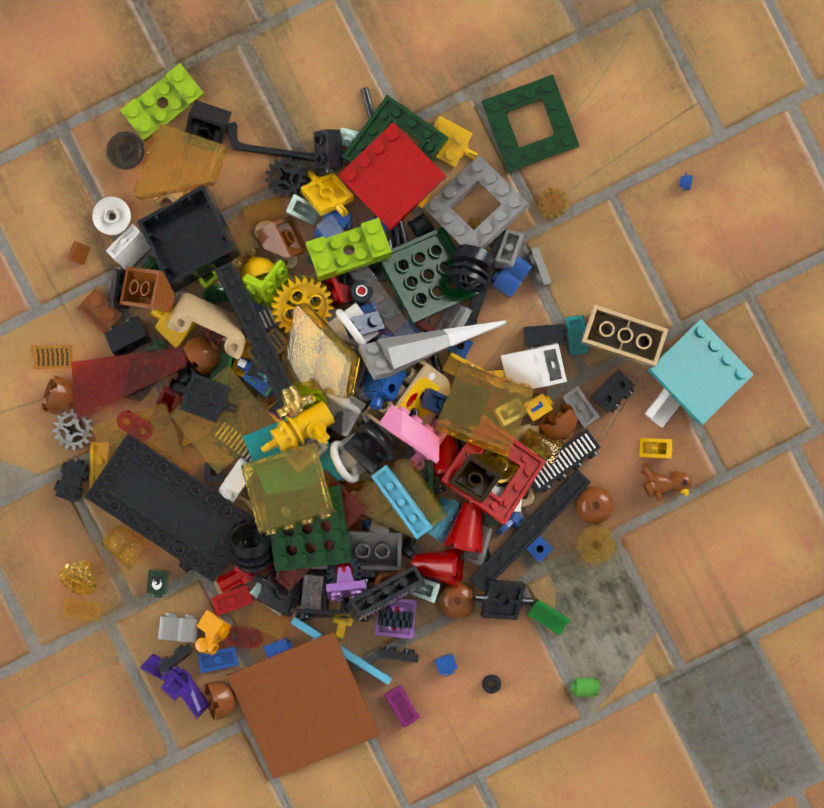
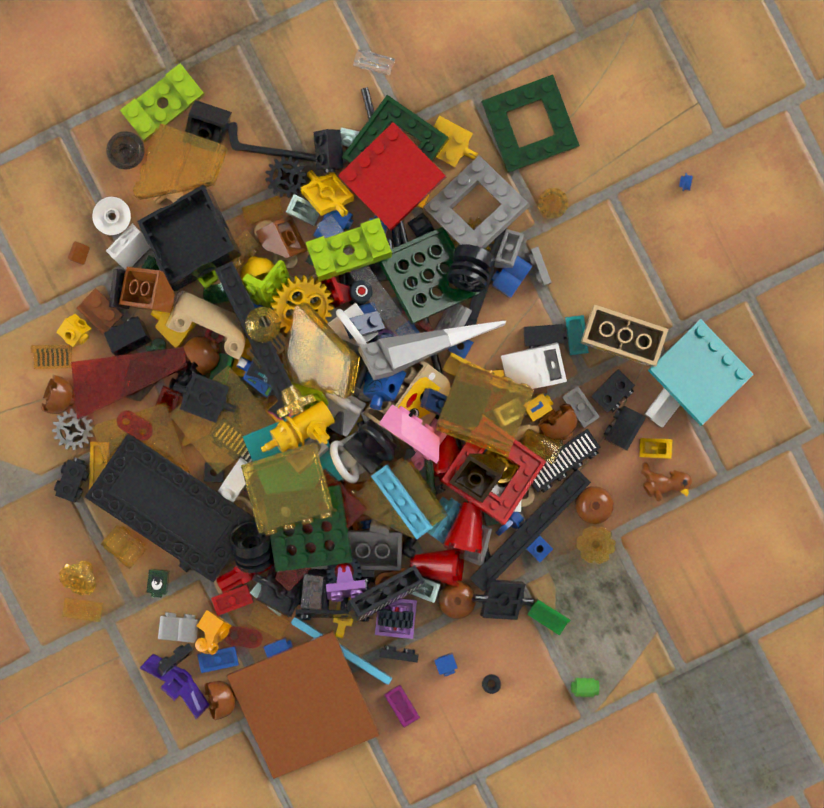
none -> yellow brick [56,314,92,347]
none -> clear yellow piece [245,307,281,342]
none -> clear plate [353,49,395,76]
none -> black slope [604,406,646,451]

